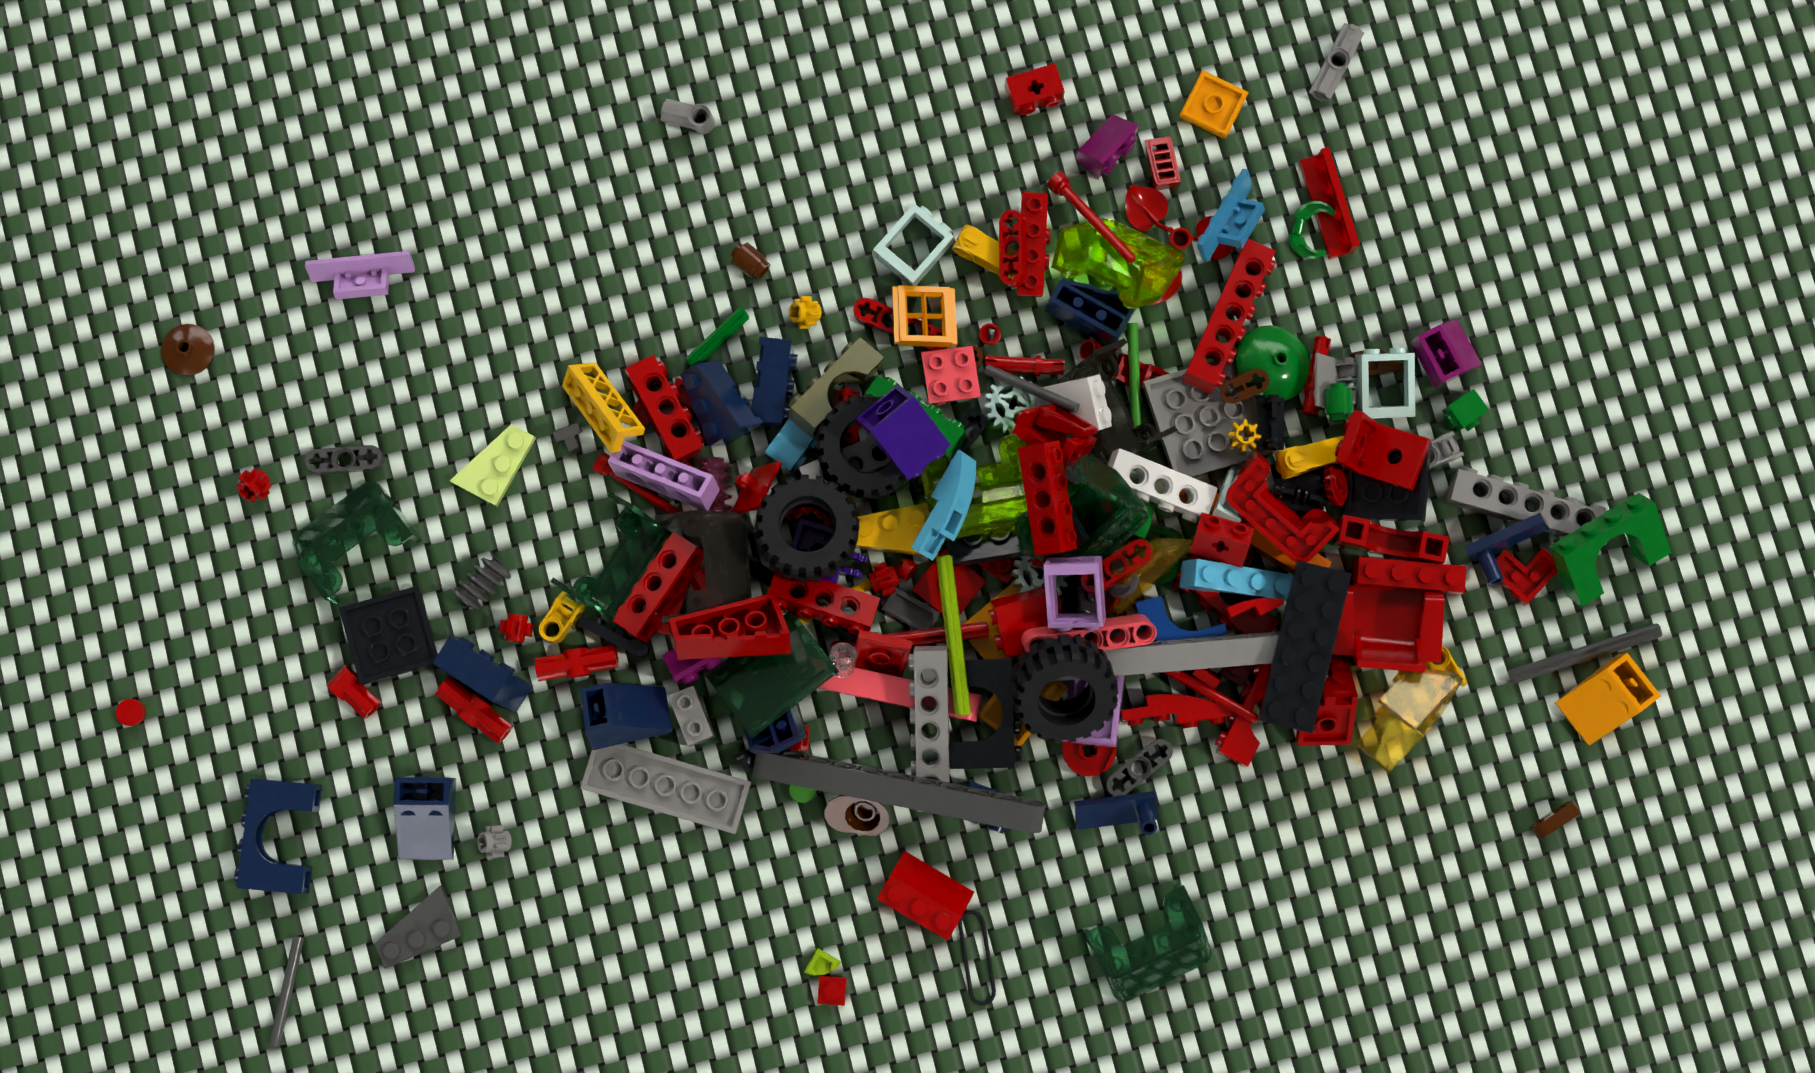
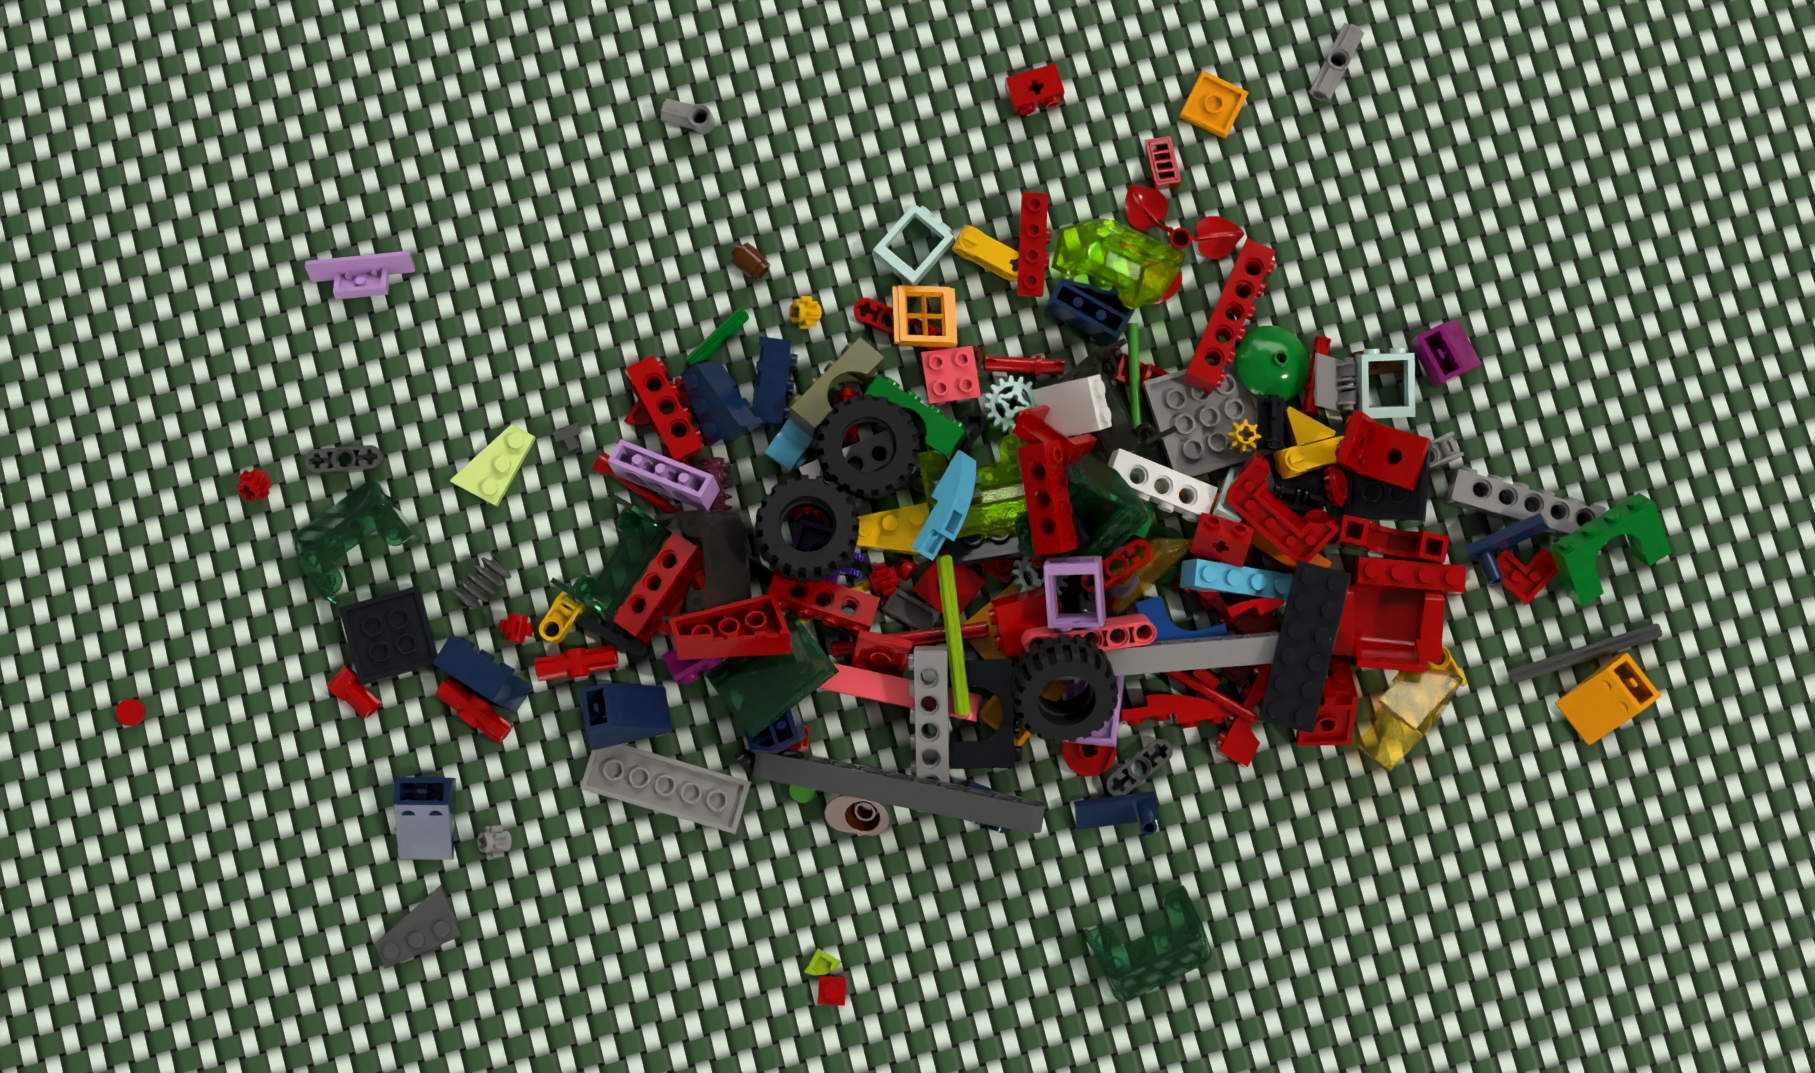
reddish brown dish [161,324,215,376] -> none
dark blue arch [234,779,322,894] -> none
dark grey bar [269,936,304,1047] -> none
yellow fence [562,362,645,453] -> none
light grey brick [668,686,716,747] -> none
red piece [730,461,781,516] -> none
clear wheel [828,643,857,677] -> none
dark purple slope [856,384,951,480] -> none
red slope [877,850,974,941] -> none
black piece [958,910,996,1006] -> none
red hinge [979,323,1001,346] -> none
dark grey bar [984,364,1080,413] -> none
red beam [999,210,1026,288] -> none
red slope [1035,404,1098,438] -> none
red piece [1047,172,1136,264] -> none
magenta slope [1075,114,1138,179] -> none
red hinge [1079,339,1103,362] -> none
dark azure bracket [1197,169,1265,262] -> none
reddish brown beam [1220,368,1269,404] -> none
green piece [1289,201,1336,259] -> none
red fence [1298,147,1360,260] -> none
green brick [1325,383,1353,422] -> none
green brick [1442,389,1489,432] -> none
reddish brown beam [1530,800,1581,839] -> none
none -> yellow slope [1284,406,1336,447]

